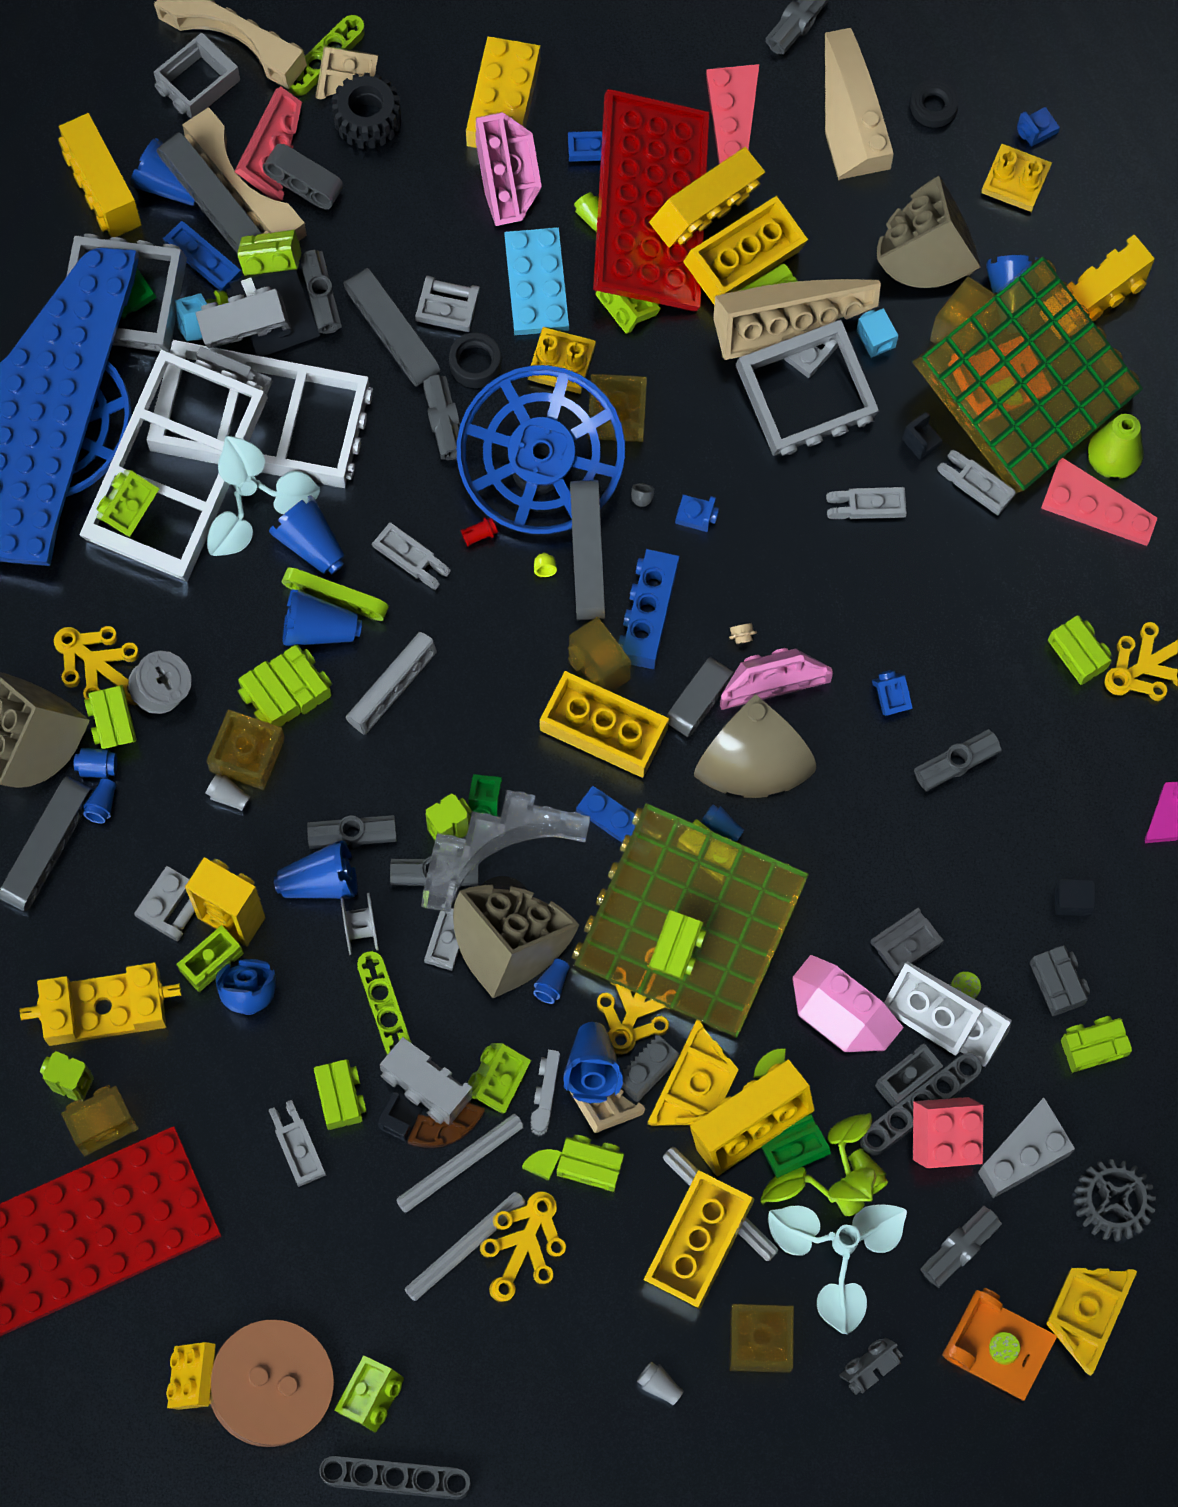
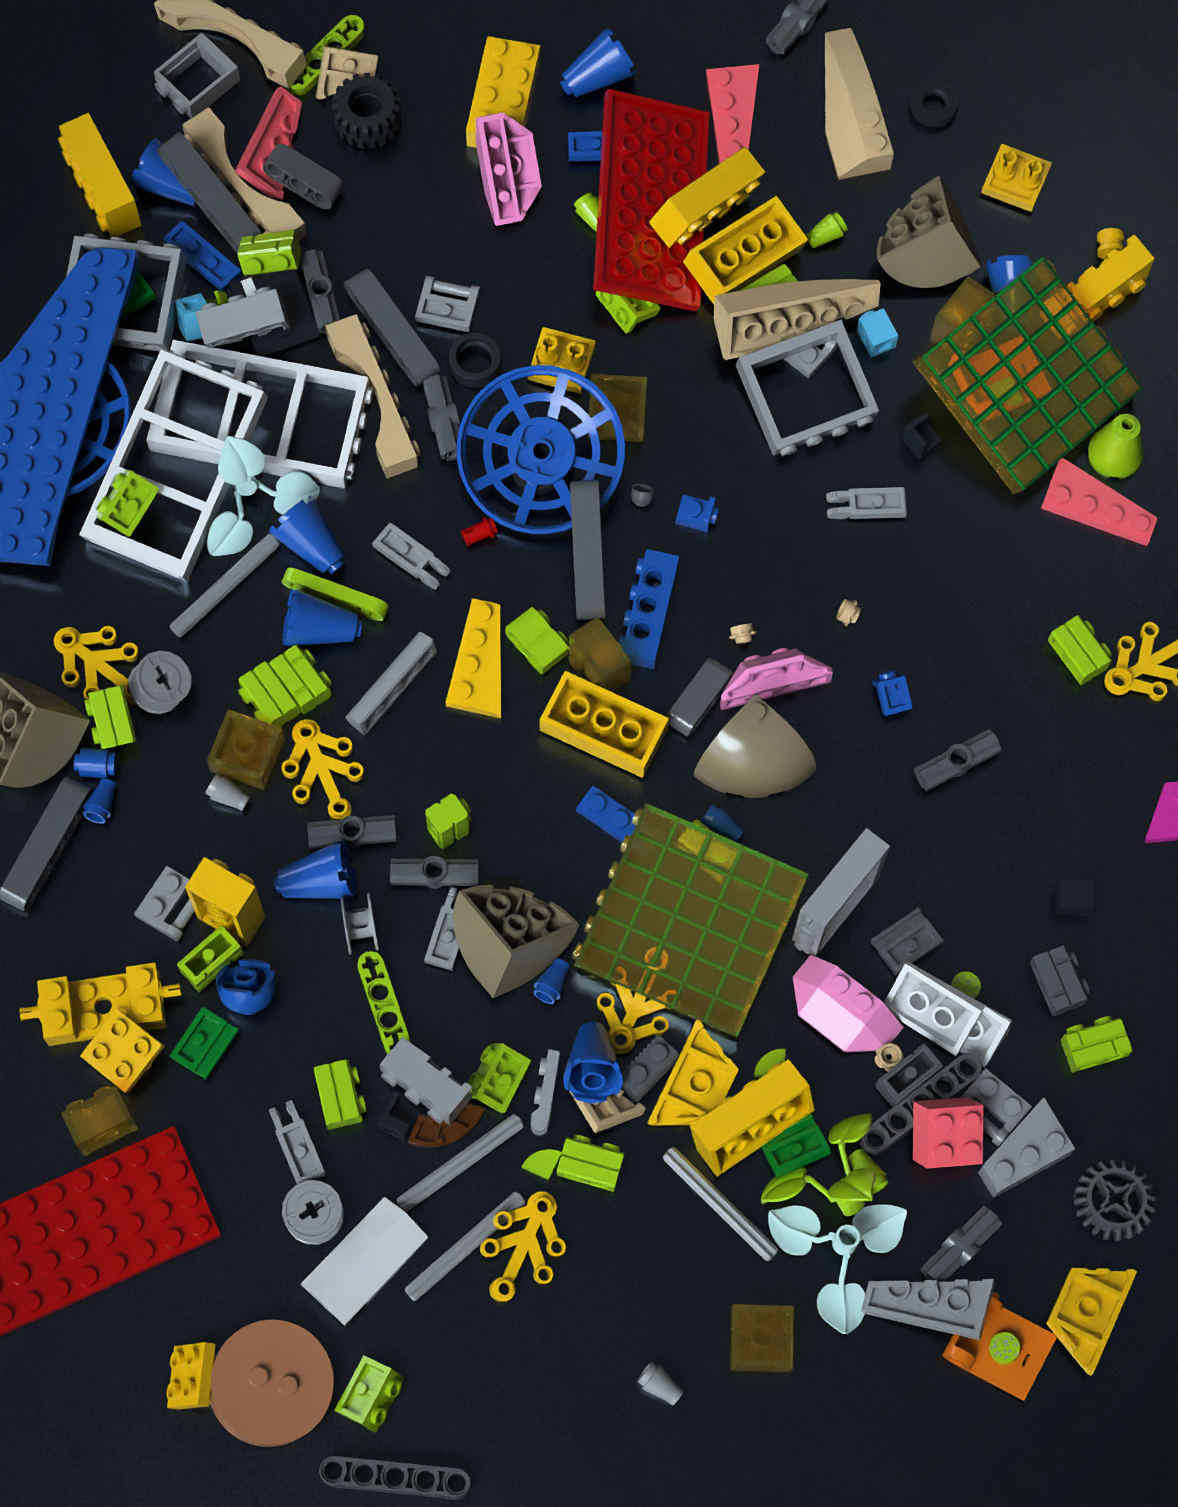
lime brick [40,1051,94,1103] -> none
light grey hinge [196,347,273,395] -> none
clear arch [421,790,590,912] -> none
green bracket [468,774,502,822] -> none
medium azure plate [504,227,569,336] -> none
neon yellow hinge [534,553,557,577] -> none
yellow brick [644,1170,755,1308] -> none
lime brick [649,910,707,980] -> none
dark grey hinge [839,1337,903,1395] -> none
light grey hinge [937,450,1016,516] -> none
blue bracket [1017,107,1060,147] -> none
none -> yellow plate [80,1009,165,1093]
none -> light grey axle [170,534,279,637]
none -> green plate [170,1007,239,1081]
none -> yellow plant [282,719,364,820]
none -> light grey piece [282,1180,344,1245]
none -> white slope [301,1197,428,1326]
none -> tan arch [325,314,420,478]
none -> yellow wing [445,598,501,718]
none -> lime brick [505,607,569,675]
none -> blue cone [560,28,637,98]
none -> light grey window [792,828,890,957]
none -> lime cone [805,212,848,248]
none -> tan plate [836,599,860,626]
none -> light grey wing [861,1279,995,1340]
none -> tan plate [875,1042,904,1071]
none -> light grey plate [961,1068,1032,1147]
none -> yellow wheel [1097,228,1125,260]

